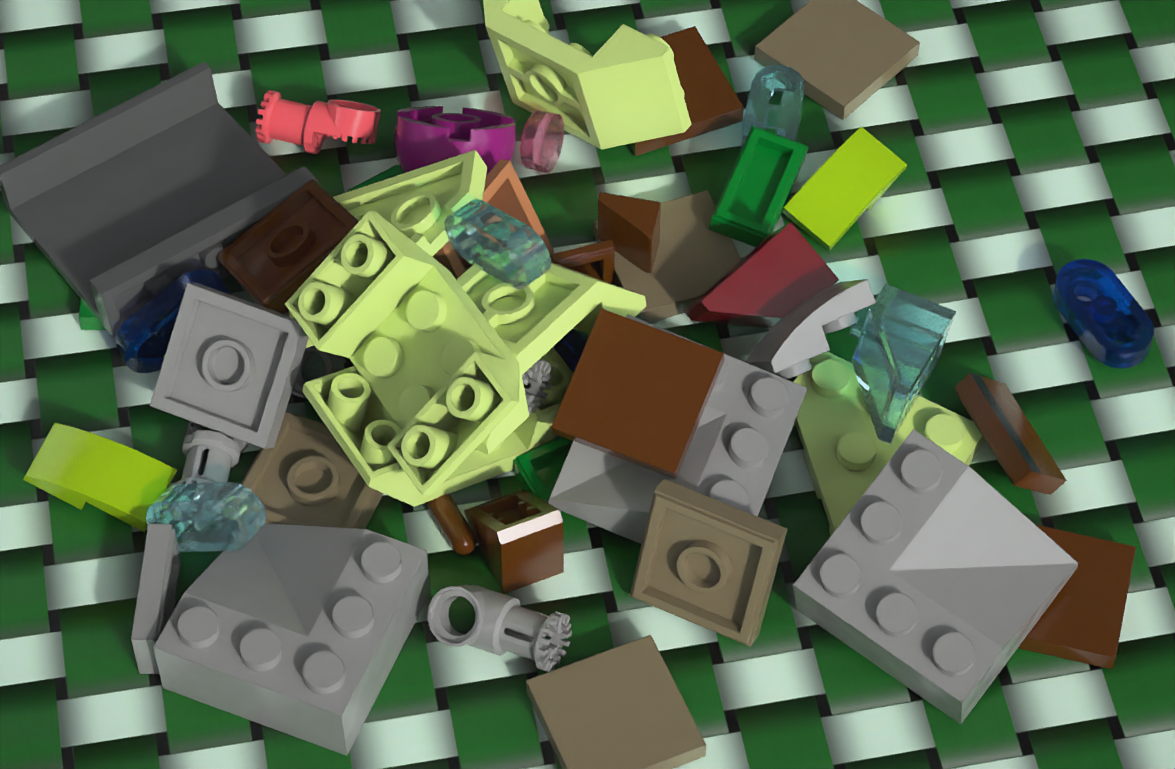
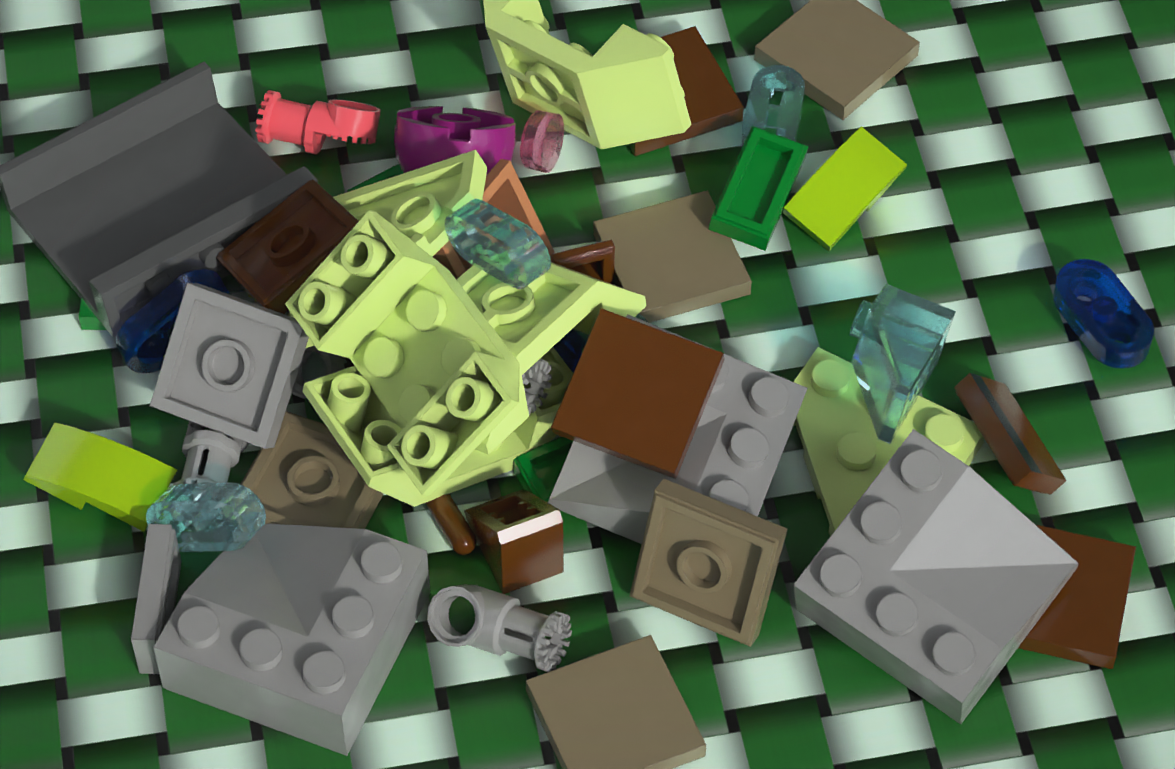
reddish brown slope [598,192,661,273] -> none
dark red slope [684,222,839,328] -> none
light grey slope [745,279,876,379] -> none

